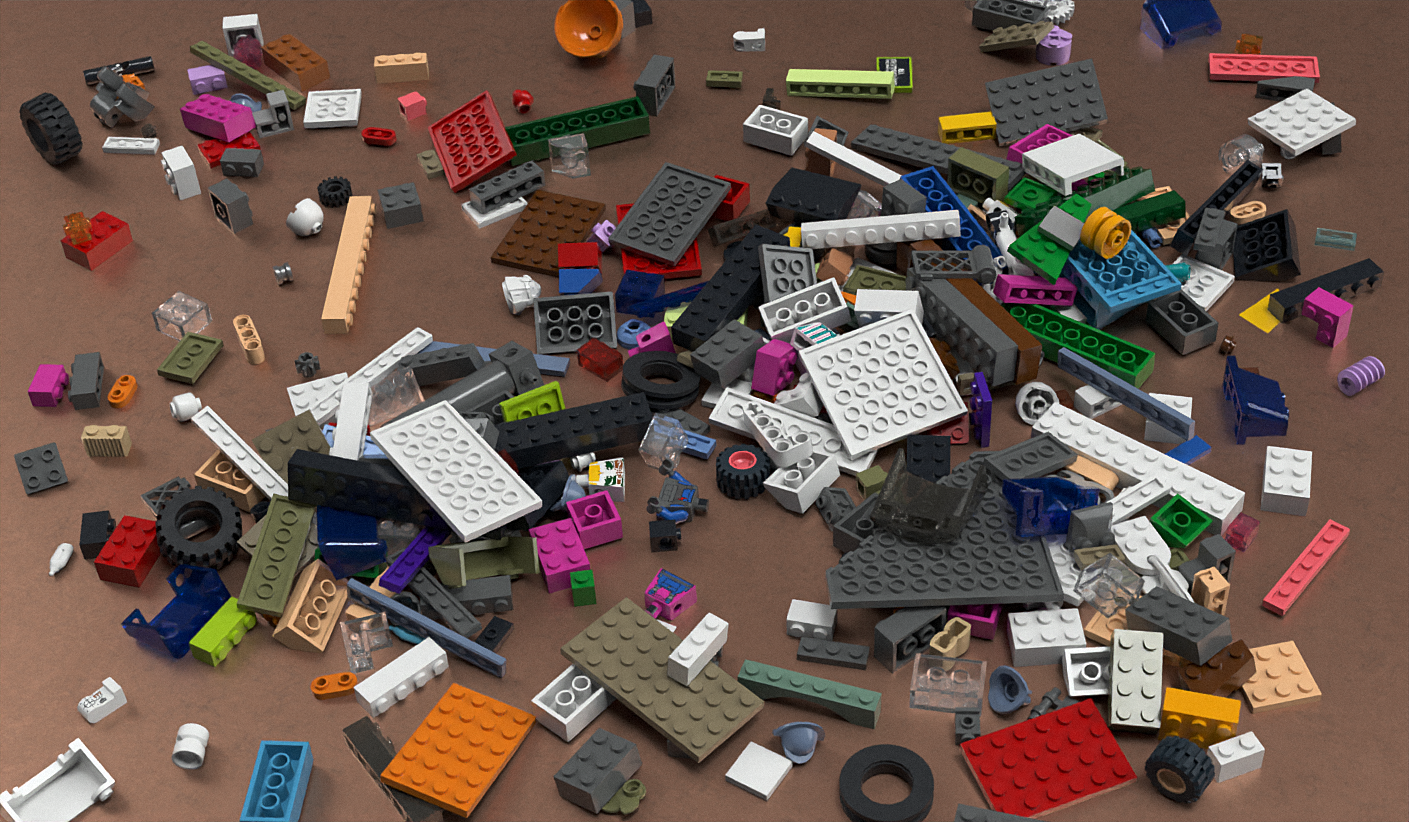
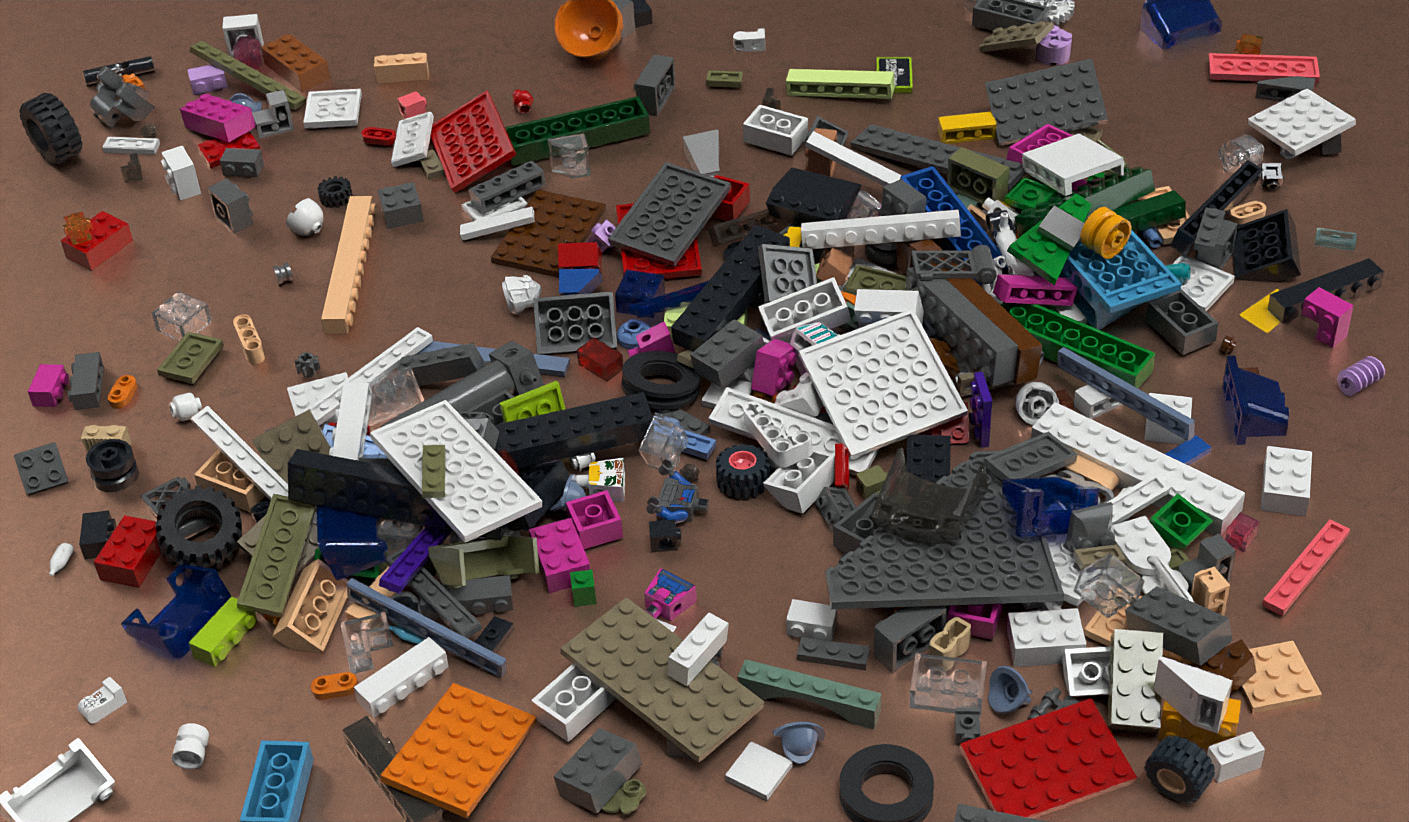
none -> black wheel [85,439,139,492]
none -> clear smoke bracket [121,153,143,183]
none -> white tile [391,112,434,167]
none -> olive plate [422,445,445,498]
none -> white tile [460,207,534,240]
none -> clear smoke plate [679,464,700,483]
none -> light grey slope [683,129,719,177]
none -> red tile [835,443,849,491]
none -> white slope [1154,656,1232,733]

